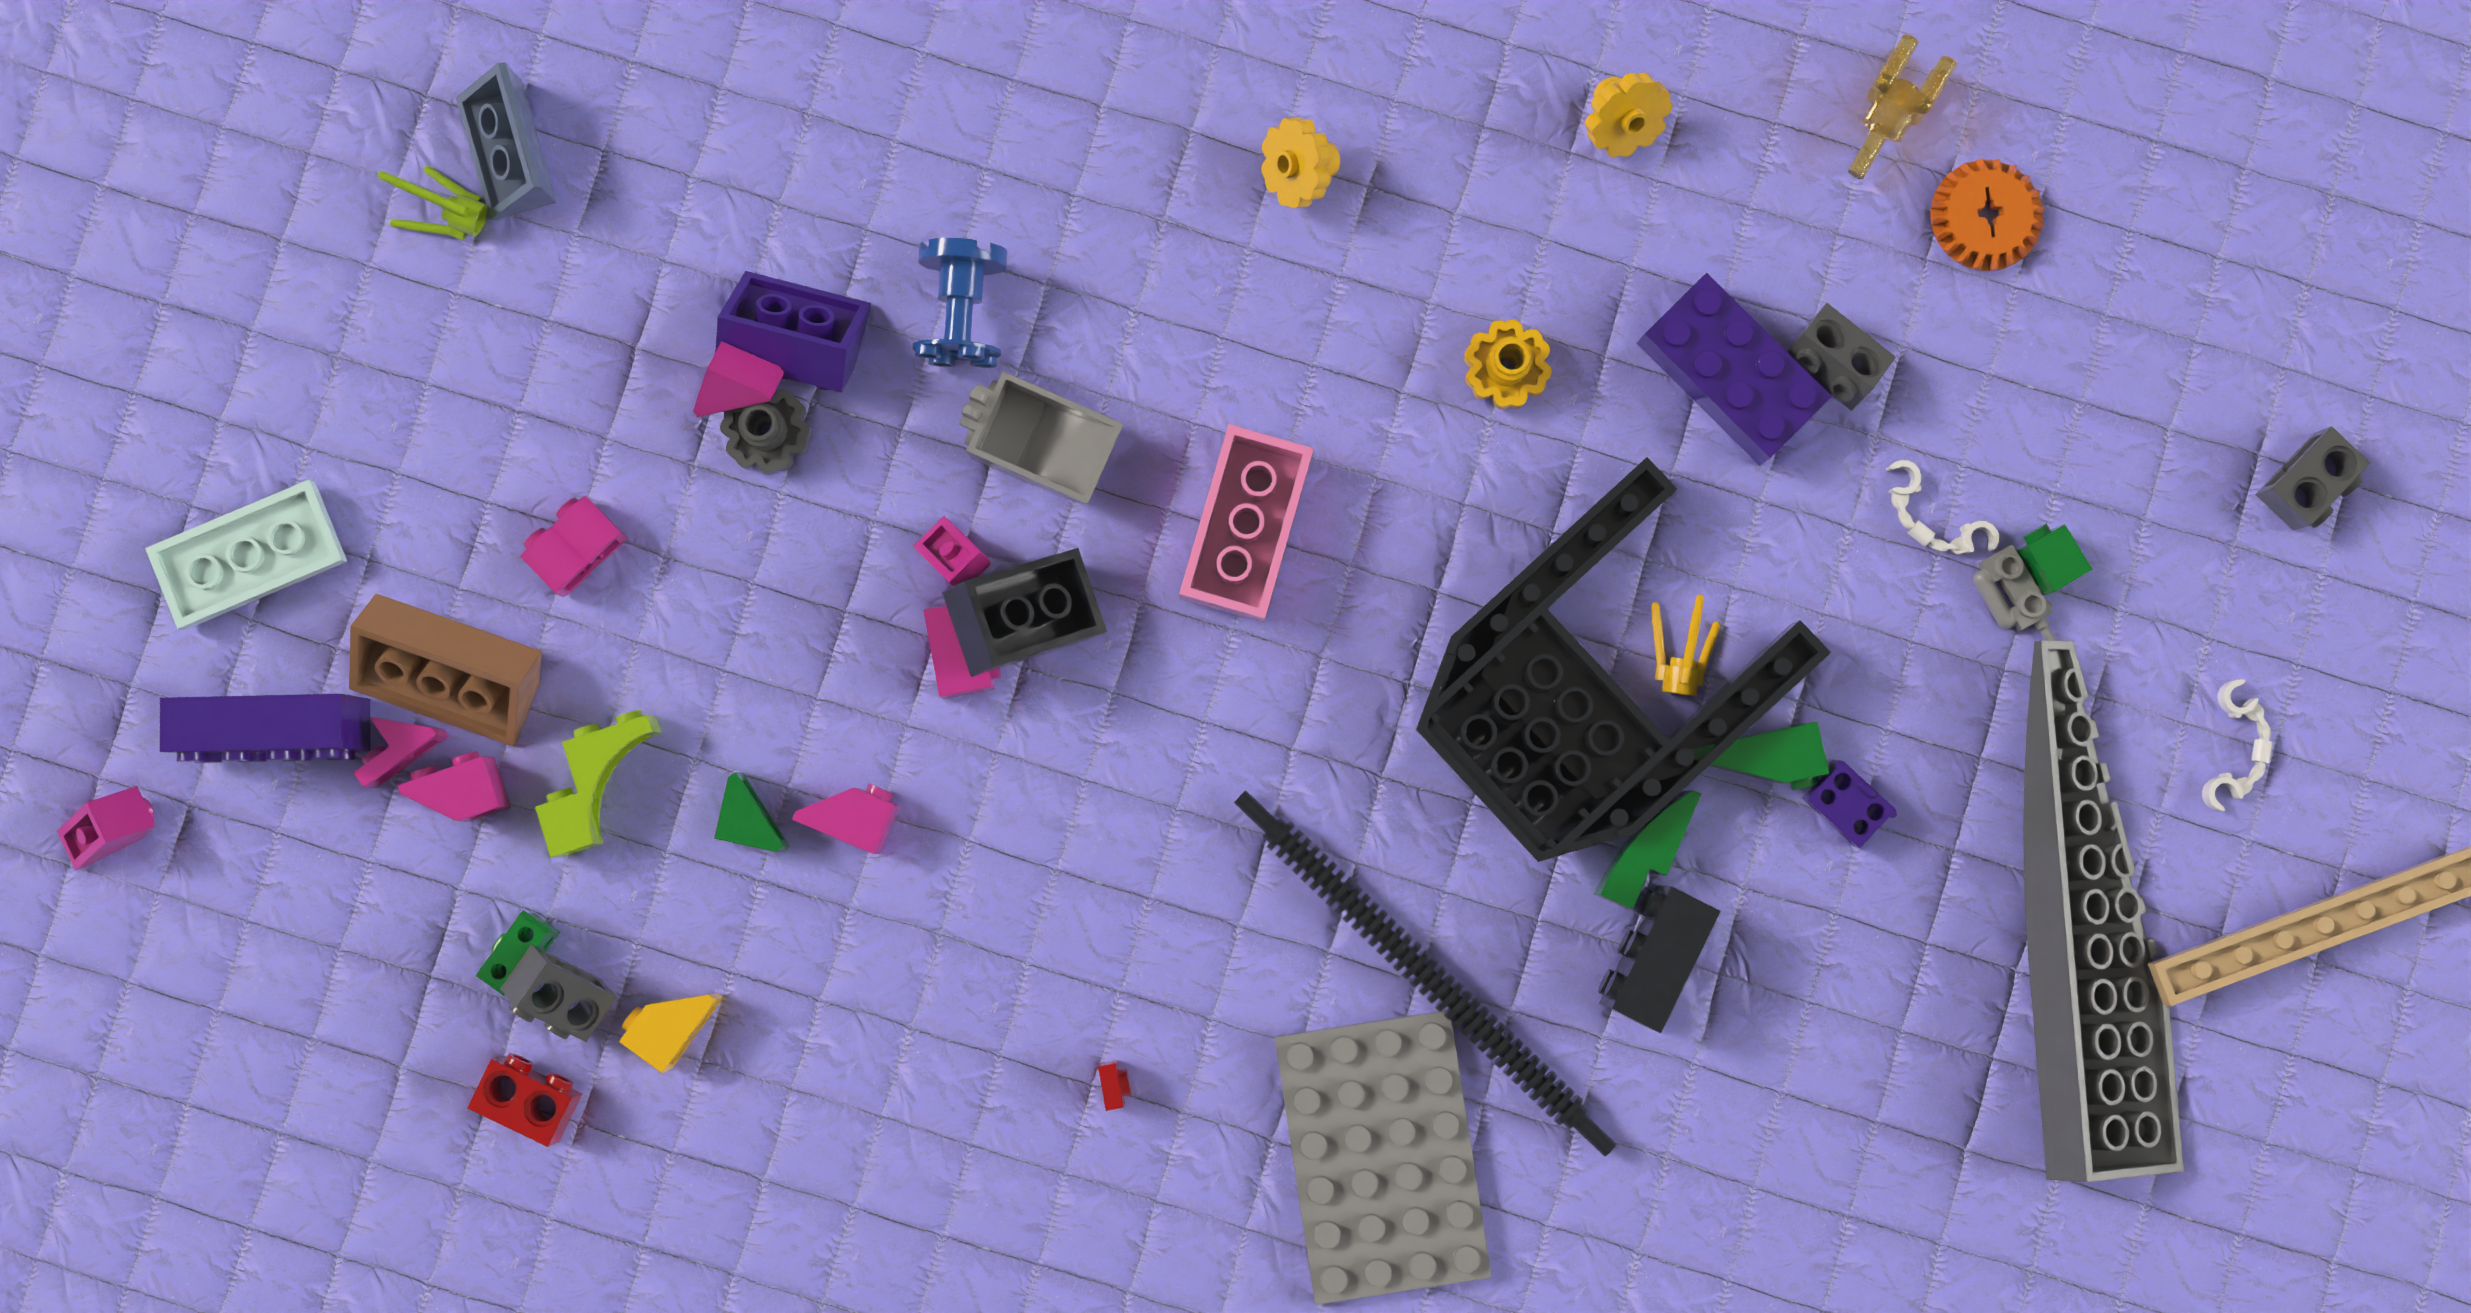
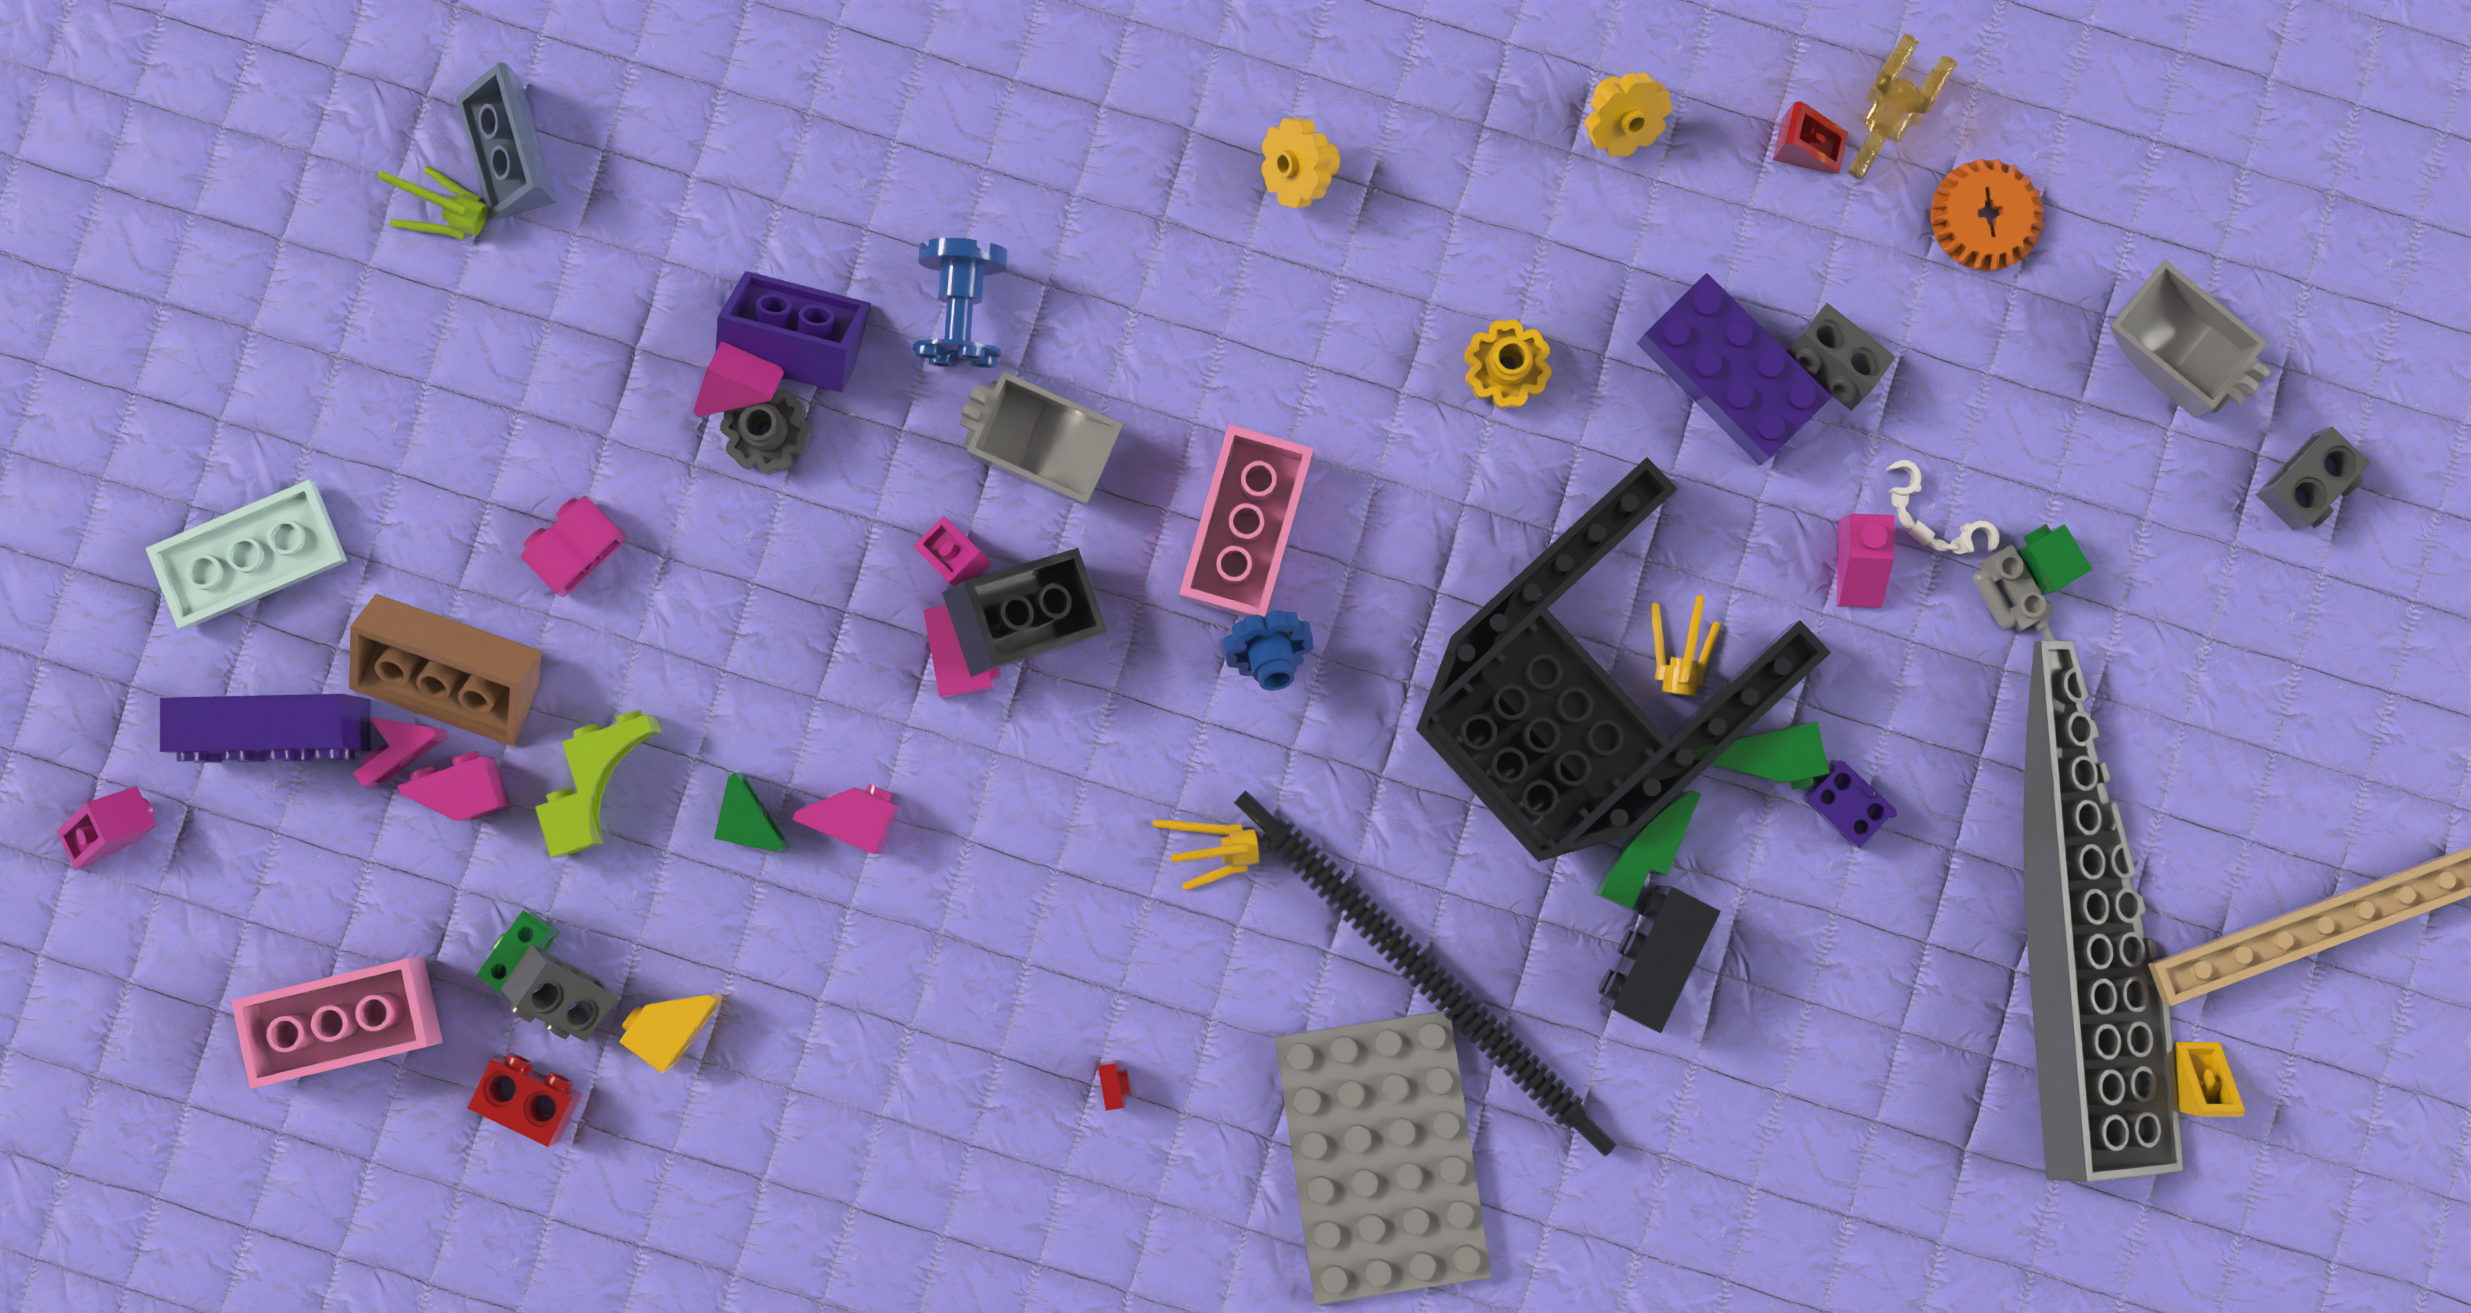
white piece [2202,679,2273,812] -> none
none -> bright pink brick [231,956,443,1089]
none -> yellow plant [1152,819,1259,891]
none -> blue plant [1223,610,1314,691]
none -> red slope [1772,101,1848,174]
none -> dark pink slope [1836,513,1895,608]
none -> light grey piece [2110,259,2271,418]
none -> yellow slope [2174,1042,2245,1117]

